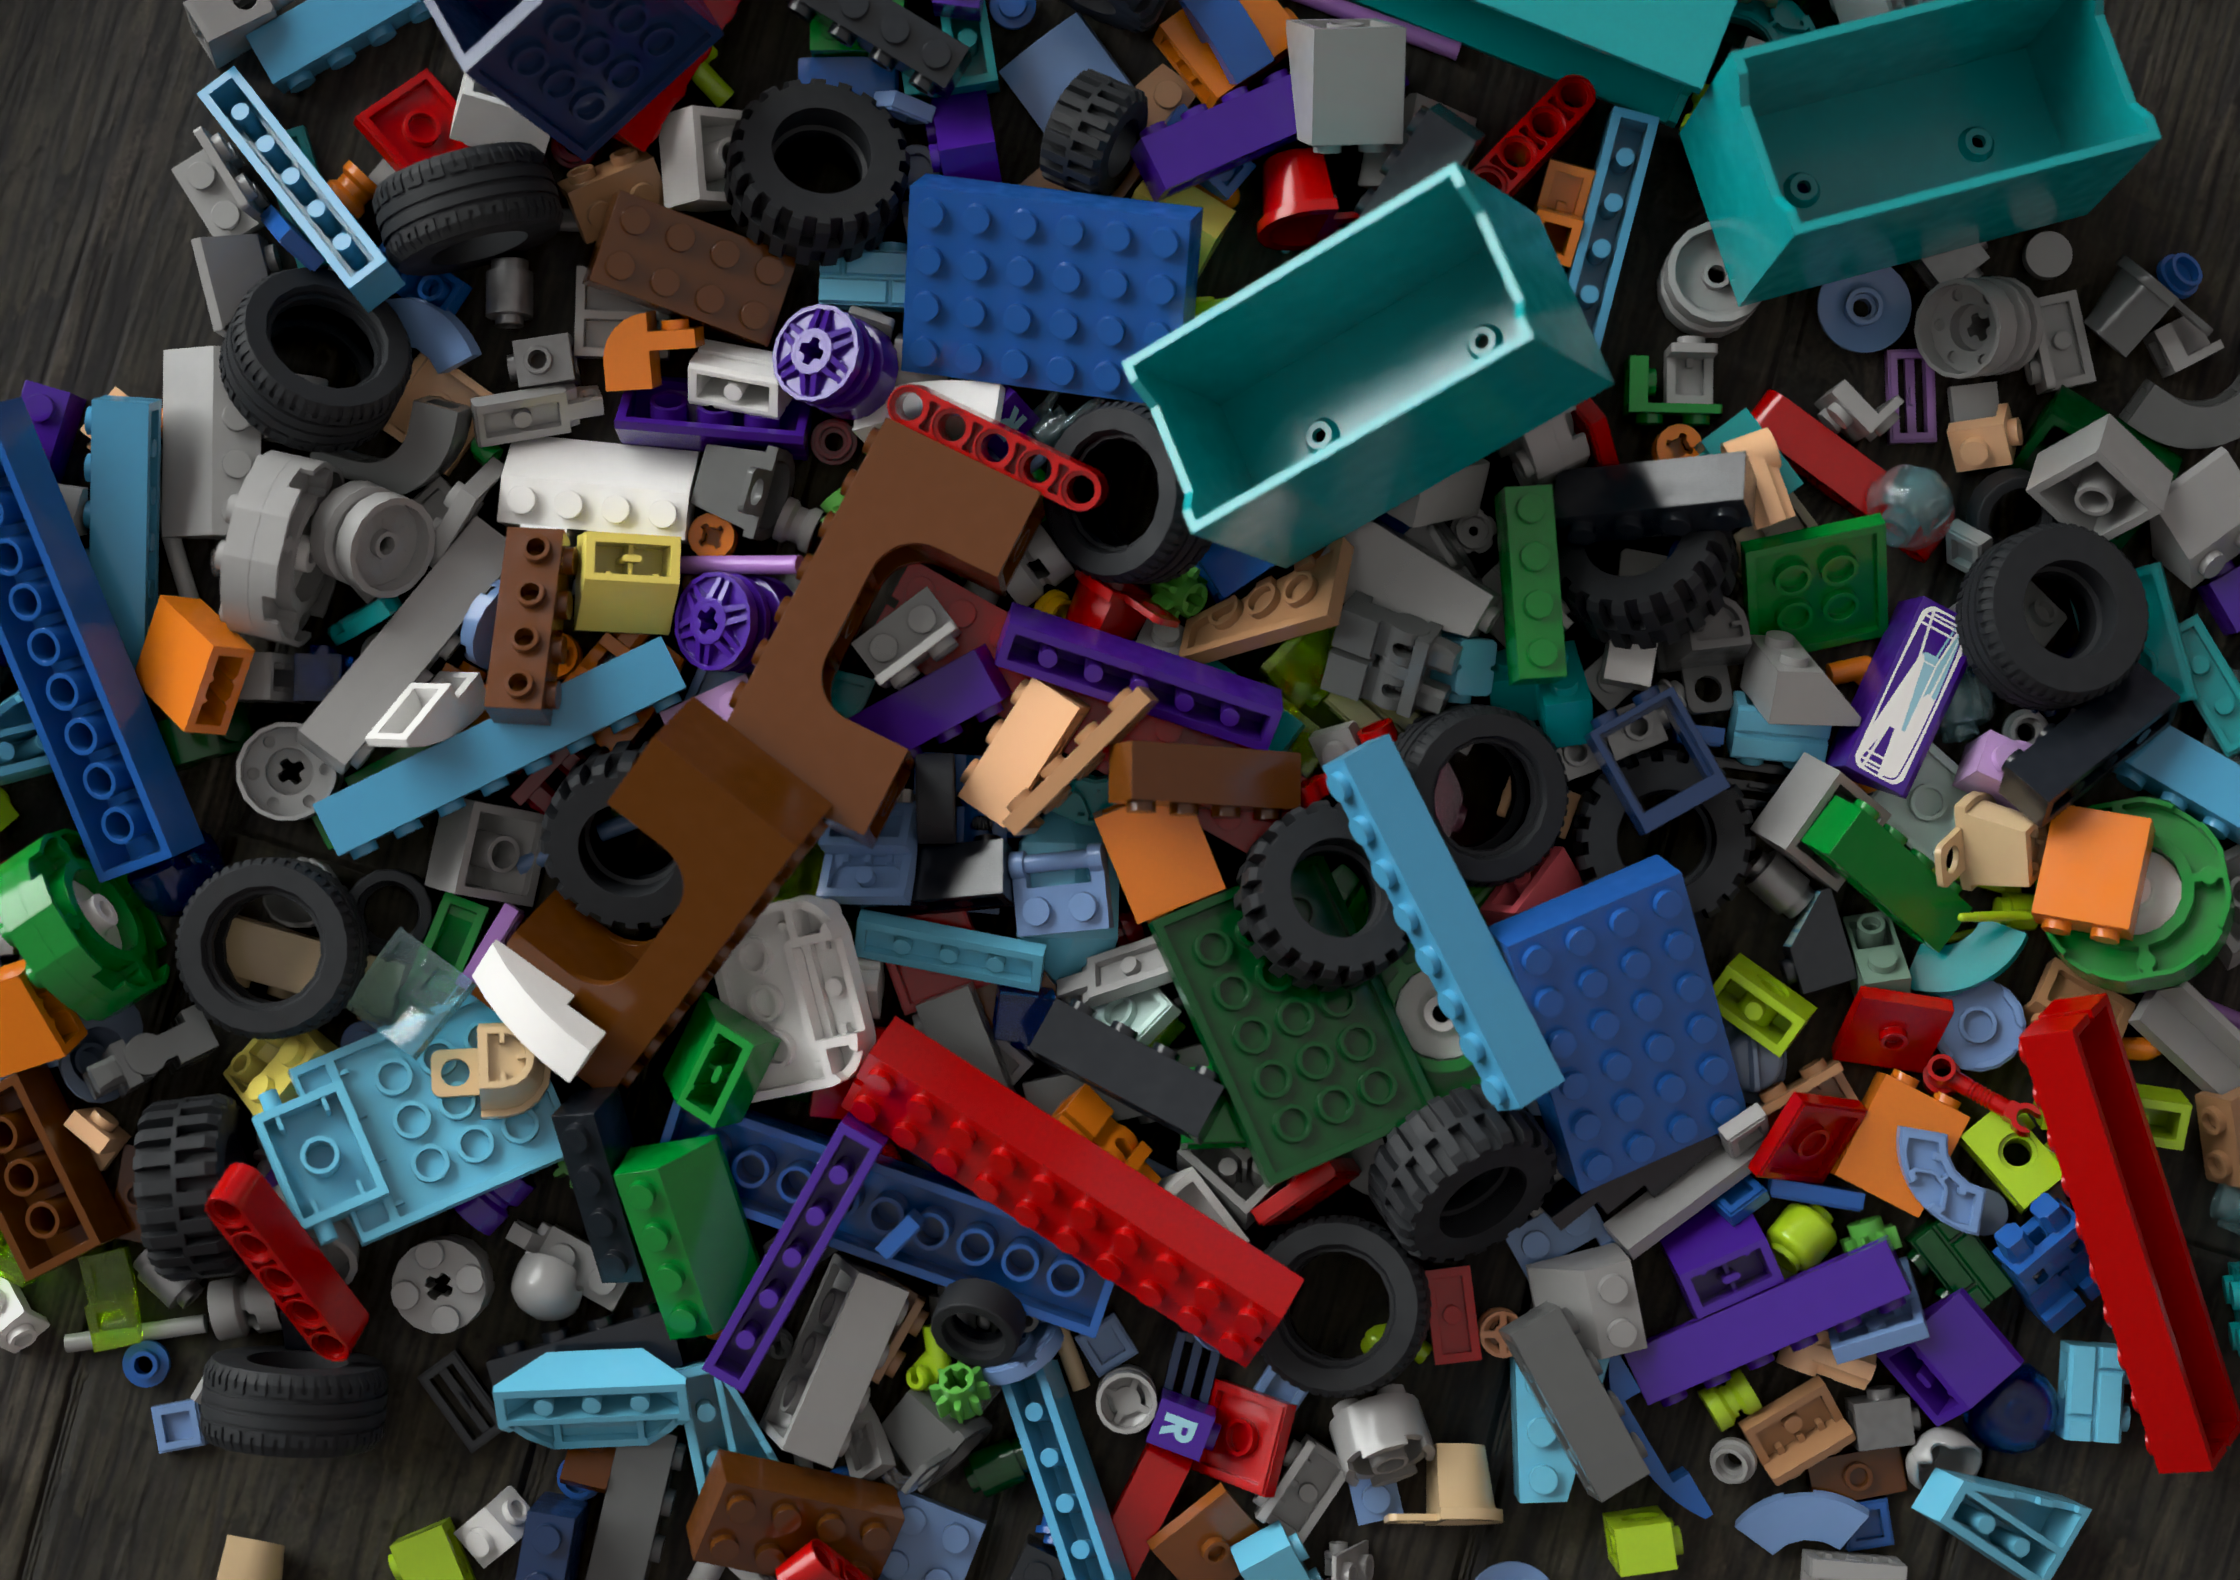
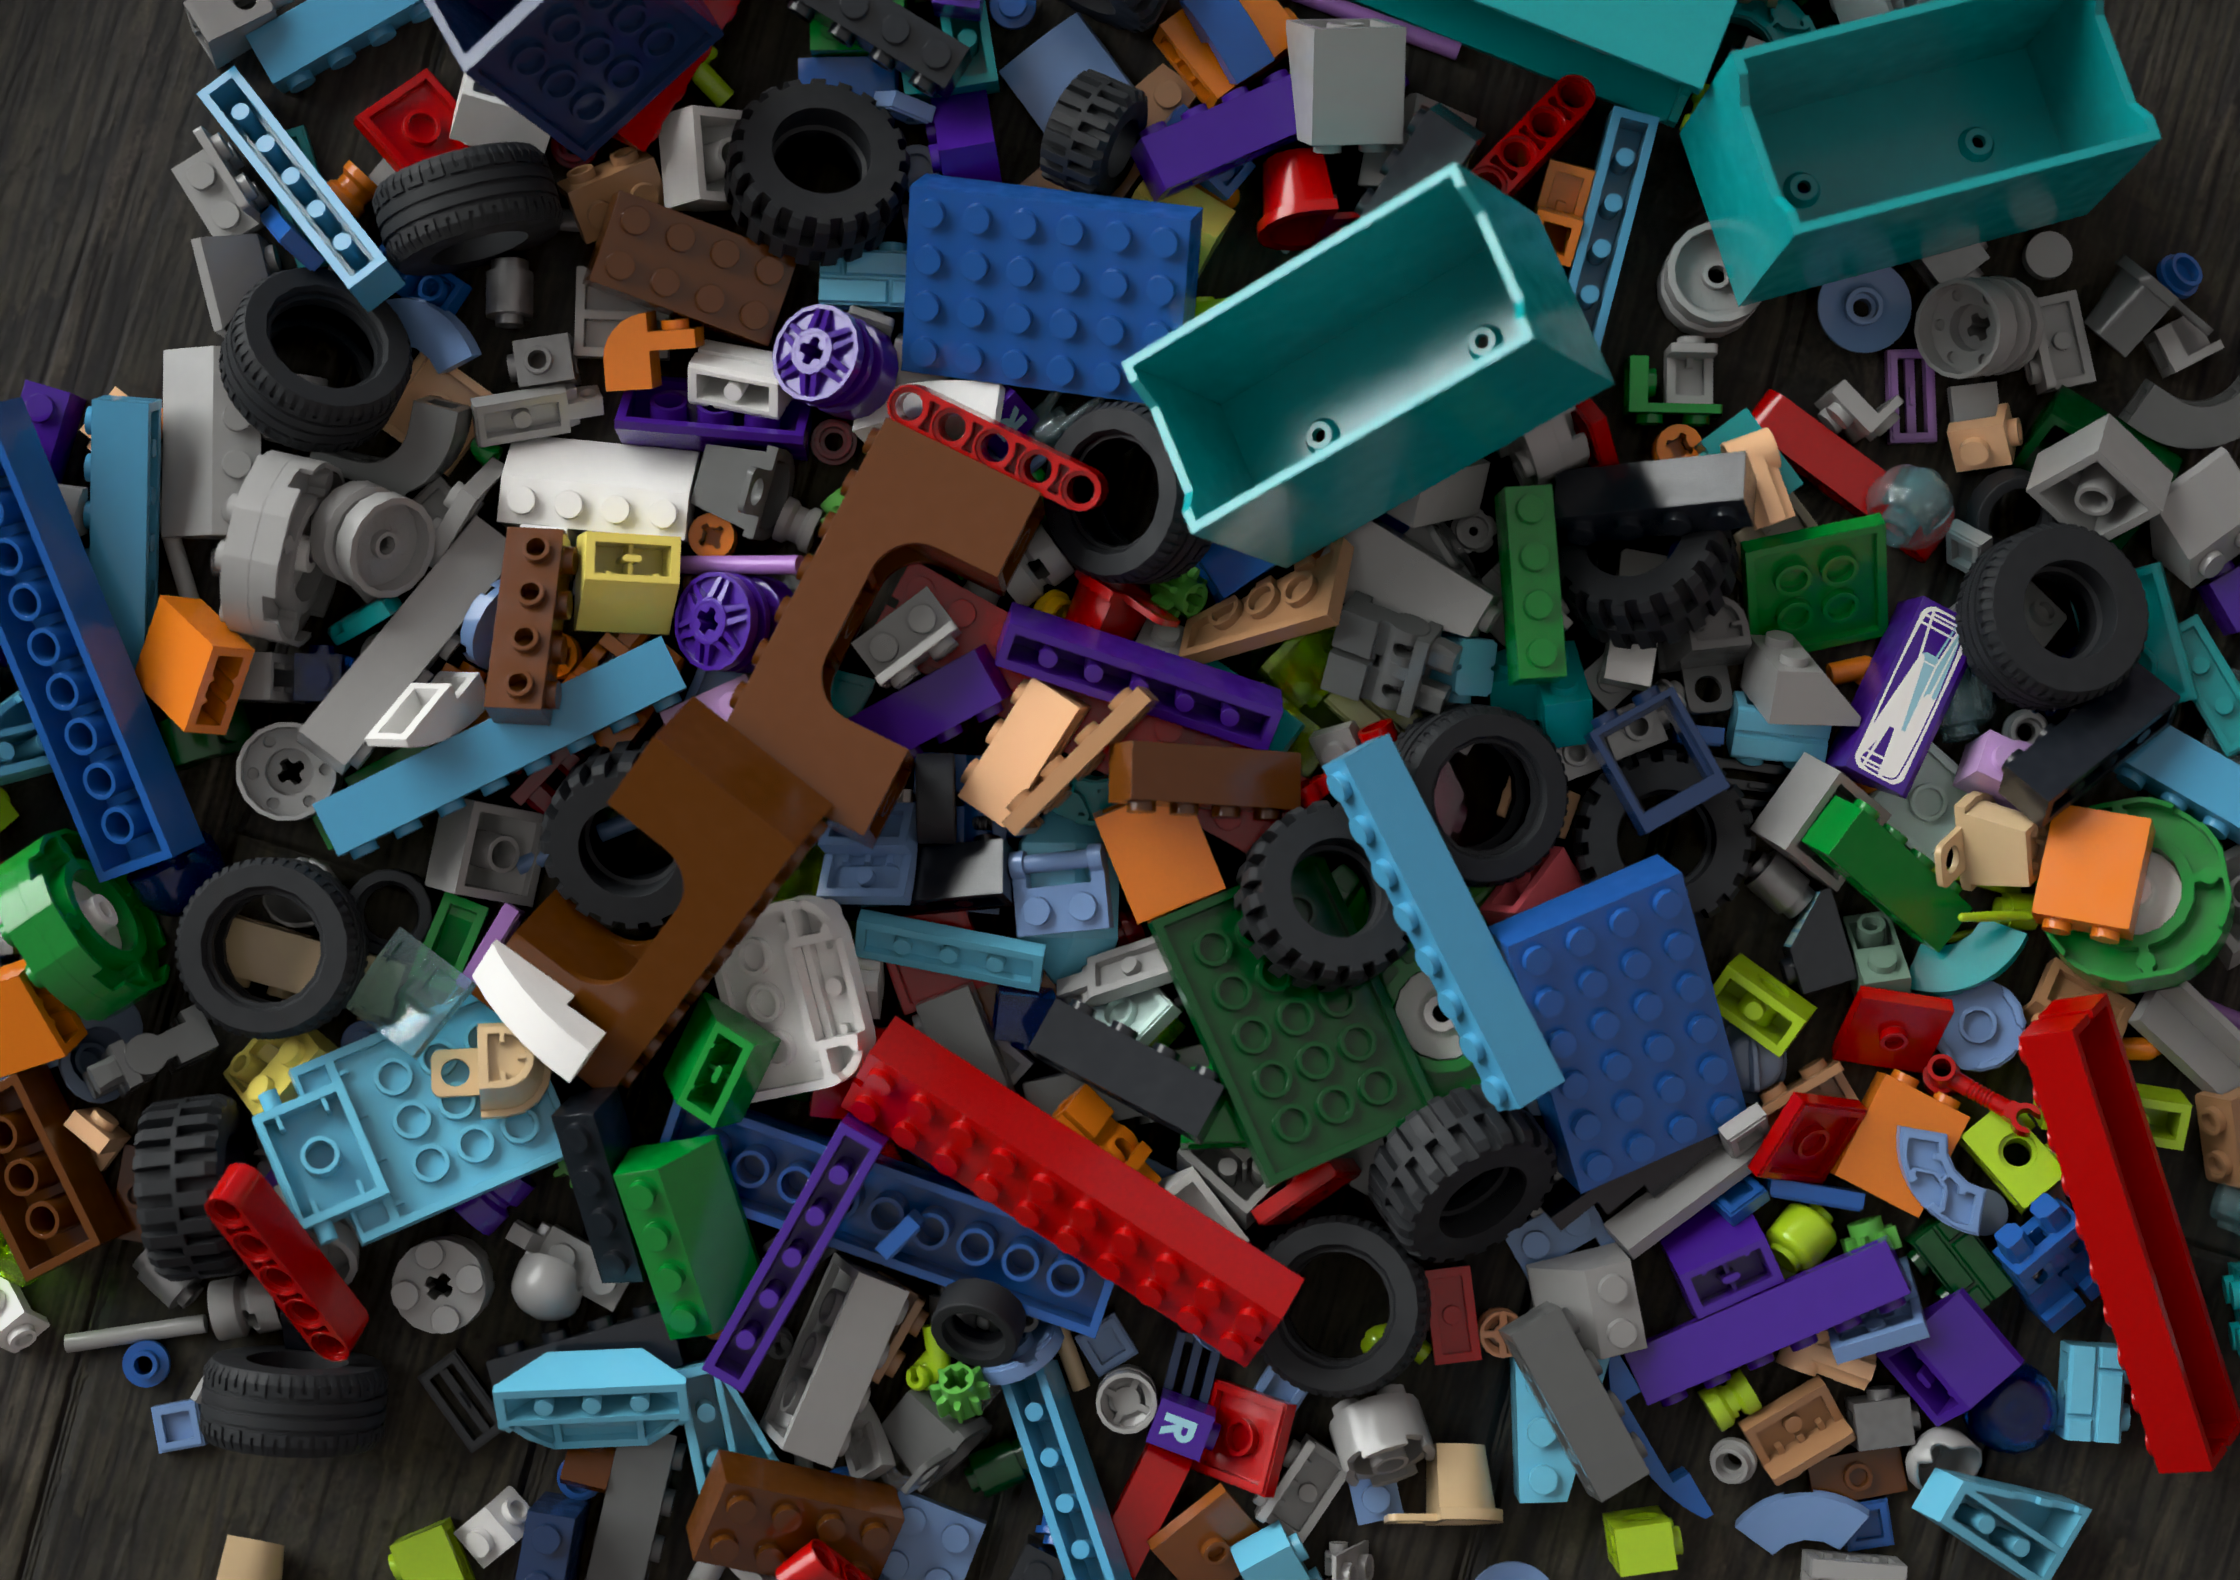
clear neon green slope [78,1246,143,1353] -> none

